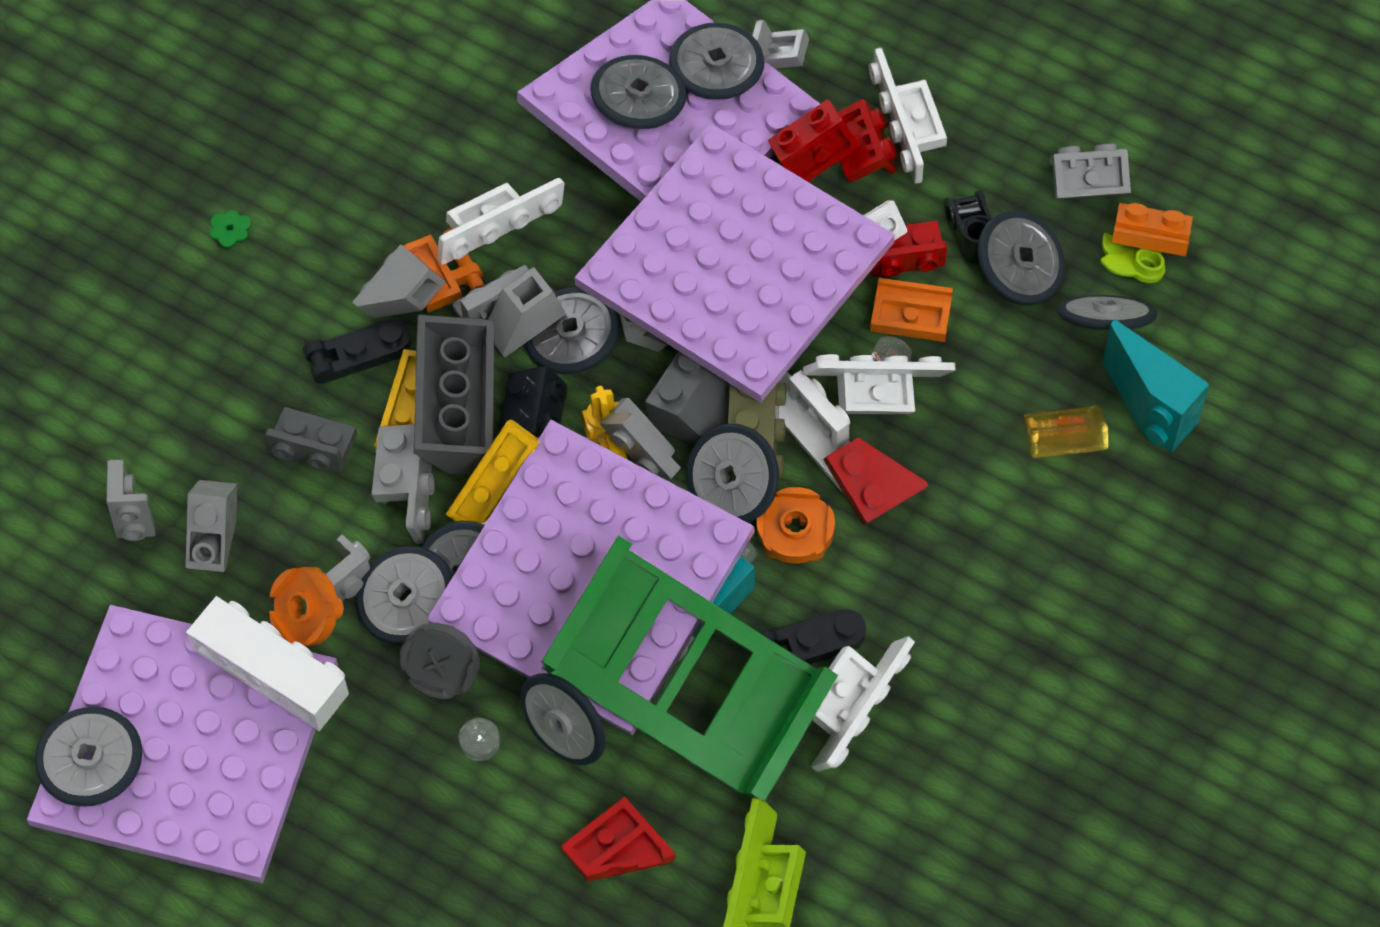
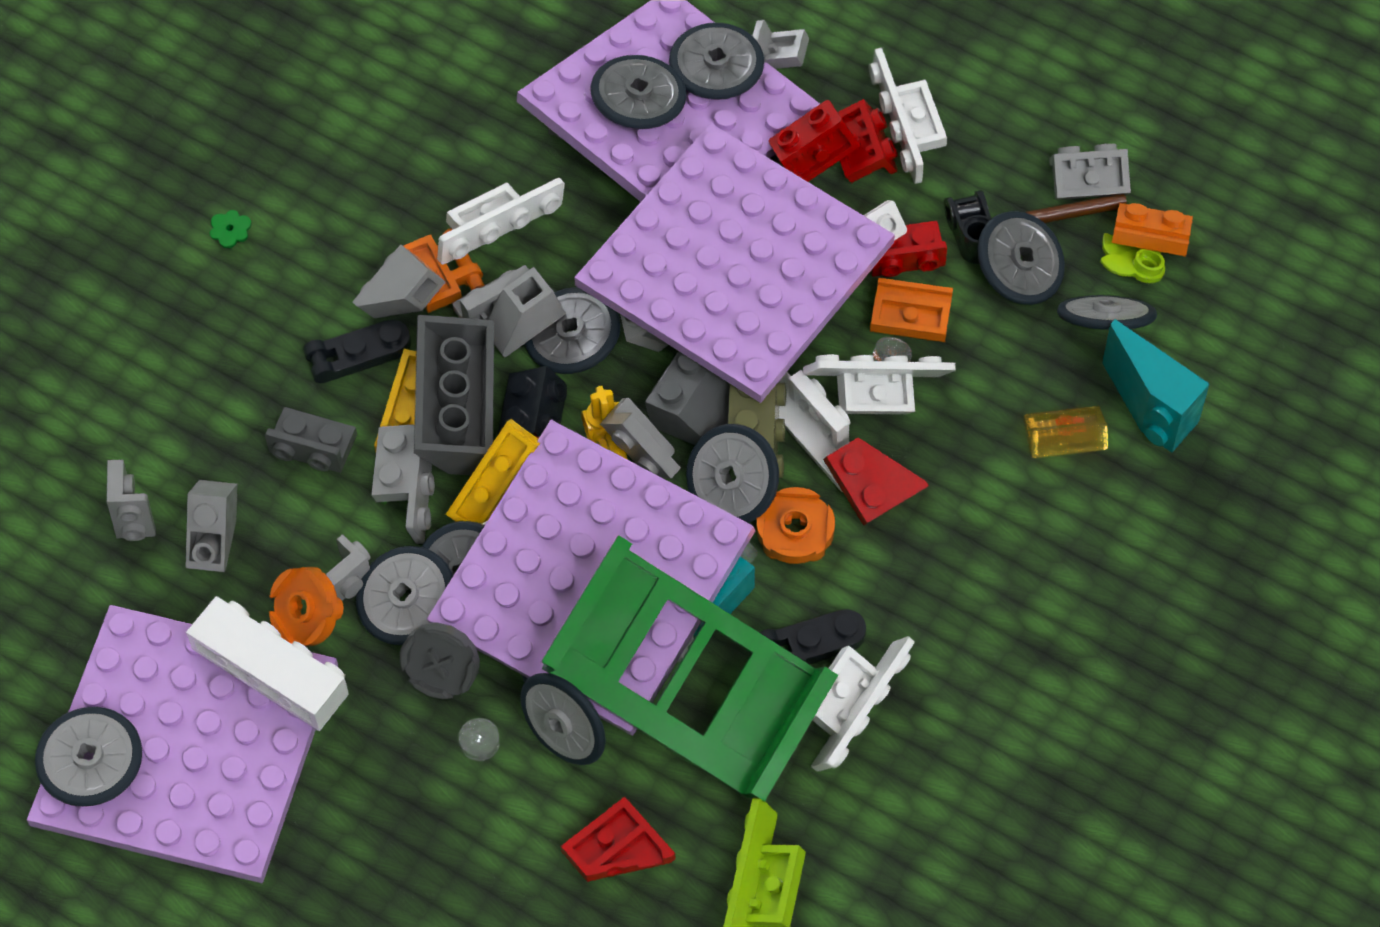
none -> reddish brown bar [1025,194,1127,223]

